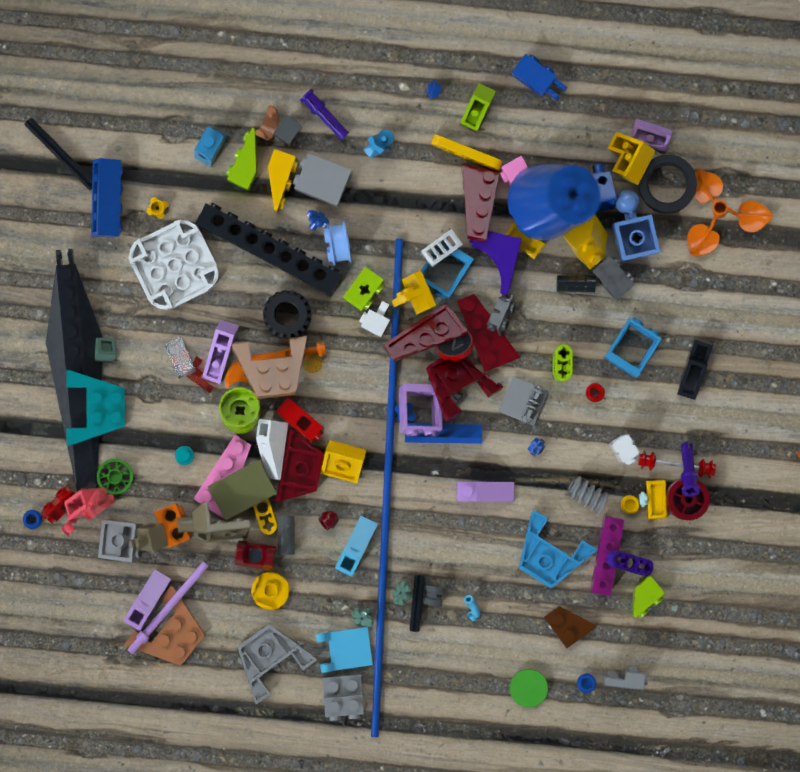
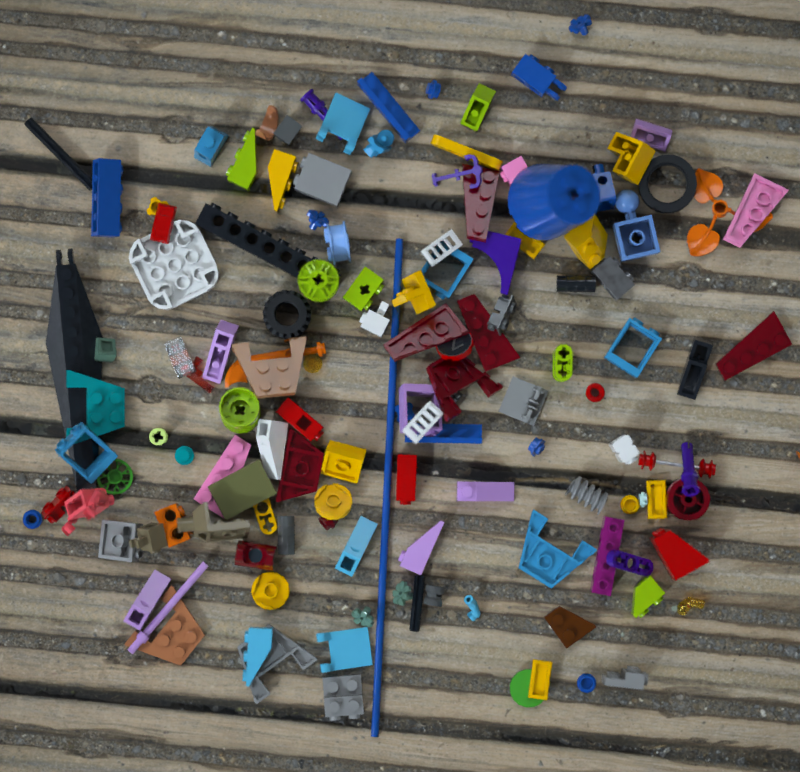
none -> dark azure window [55,422,118,484]
none -> yellowish green bush [149,428,168,445]
none -> red tile [150,203,177,244]
none -> medium azure slope [243,626,273,687]
none -> lime wheel [298,260,339,302]
none -> yellow tile [314,483,352,520]
none -> medium azure flag [315,93,370,155]
none -> blue fence [357,72,420,144]
none -> red brick [396,454,417,505]
none -> lavender slope [398,520,444,575]
none -> white slope [402,401,443,444]
none -> dark purple piece [432,154,483,189]
none -> yellow tile [528,659,552,700]
none -> blue plant [569,14,592,36]
none -> red slope [649,527,710,580]
none -> clear yellow arm [677,597,705,615]
none -> dark red wing [715,311,792,381]
none -> bright pink wing [723,173,789,248]

